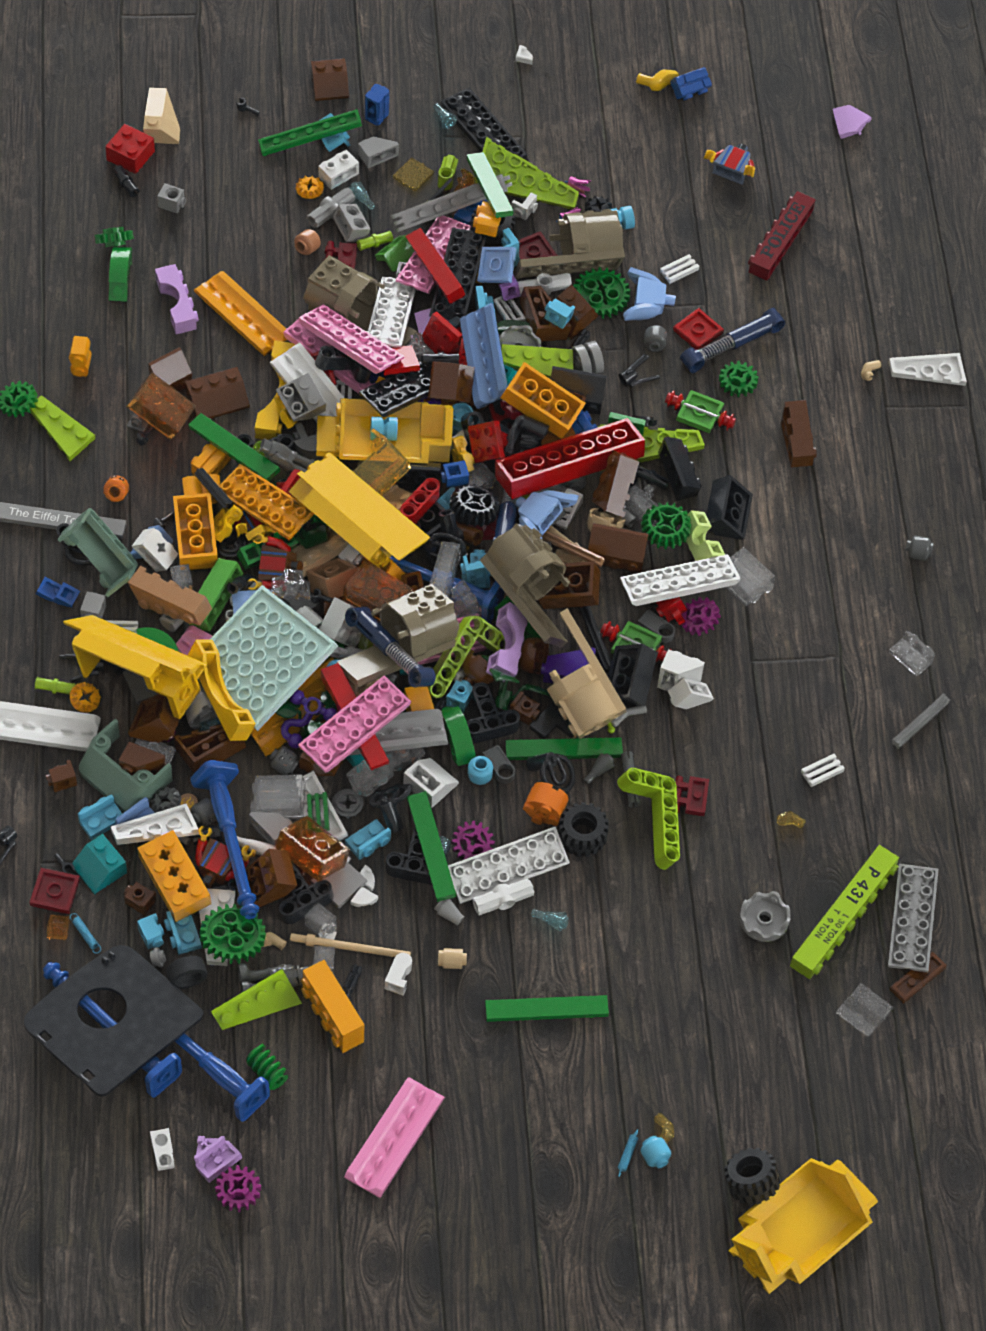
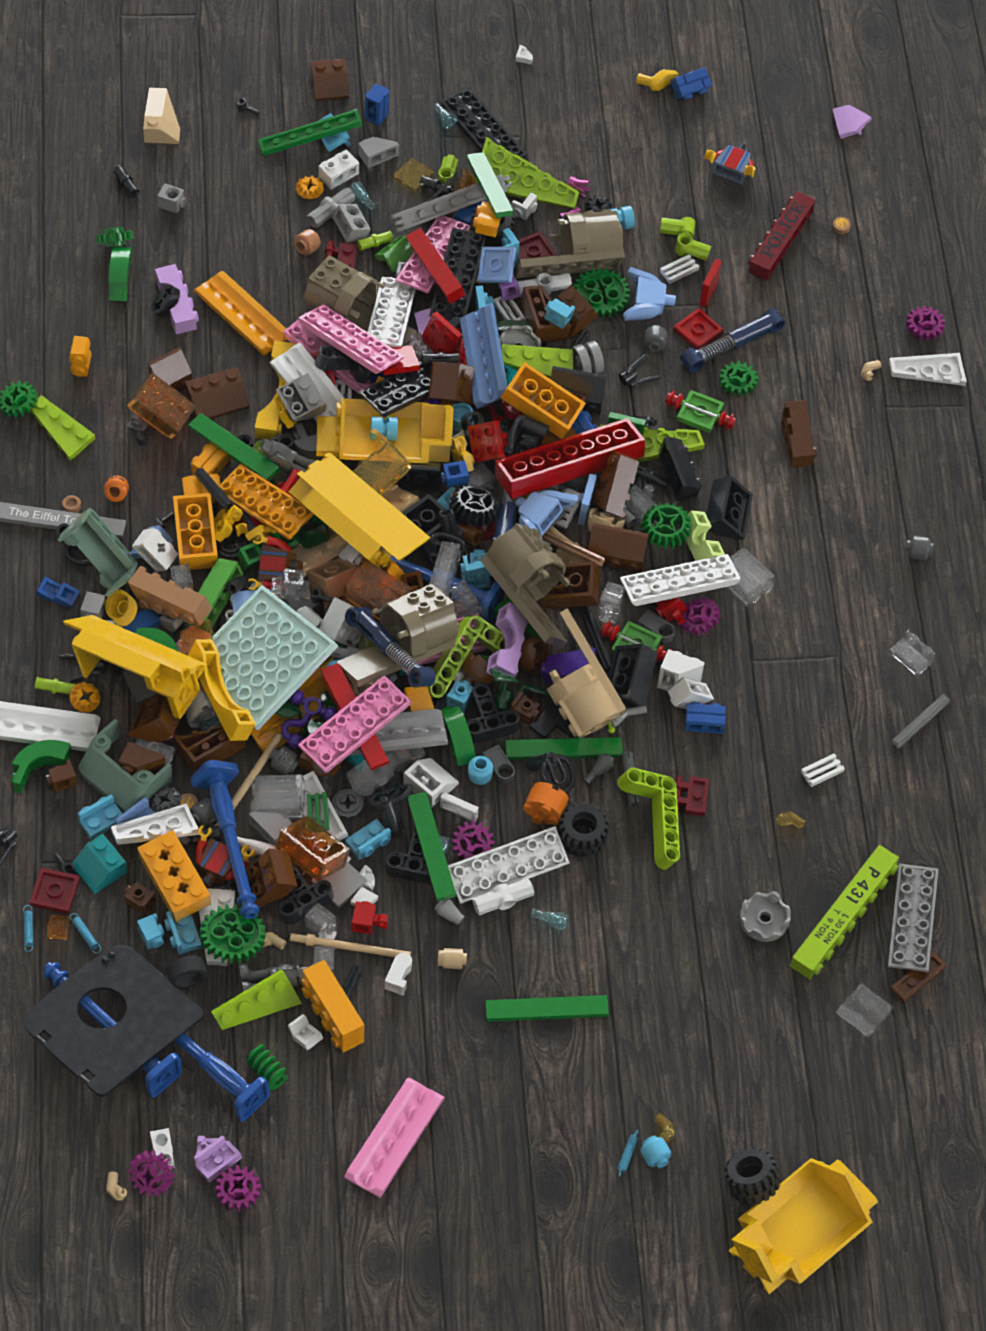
red brick [105,124,155,174] -> none
light grey plate [150,947,166,967] -> none
red beam [400,478,440,524] -> none
none -> green arch [11,740,72,794]
none -> medium azure piece [23,905,33,952]
none -> medium nougat tile [62,495,81,513]
none -> yellow piece [105,590,137,626]
none -> tan arm [106,1172,127,1201]
none -> blue slope [121,609,161,634]
none -> magenta gear [128,1150,175,1197]
none -> black beam [151,284,180,317]
none -> clear yellow piece [179,620,214,655]
none -> tan bar [214,733,283,826]
none -> white bracket [288,1014,323,1051]
none -> red brick [352,901,388,935]
none -> black pin [420,175,454,195]
none -> white tile [440,792,479,822]
none -> light blue plate [577,474,596,526]
none -> clear brick [597,581,626,625]
none -> lime piece [660,217,696,238]
none -> lime piece [675,233,711,260]
none -> blue brick [685,702,726,734]
none -> red tile [699,259,722,308]
none -> medium nougat tile [833,217,851,234]
none -> magenta gear [906,305,945,341]

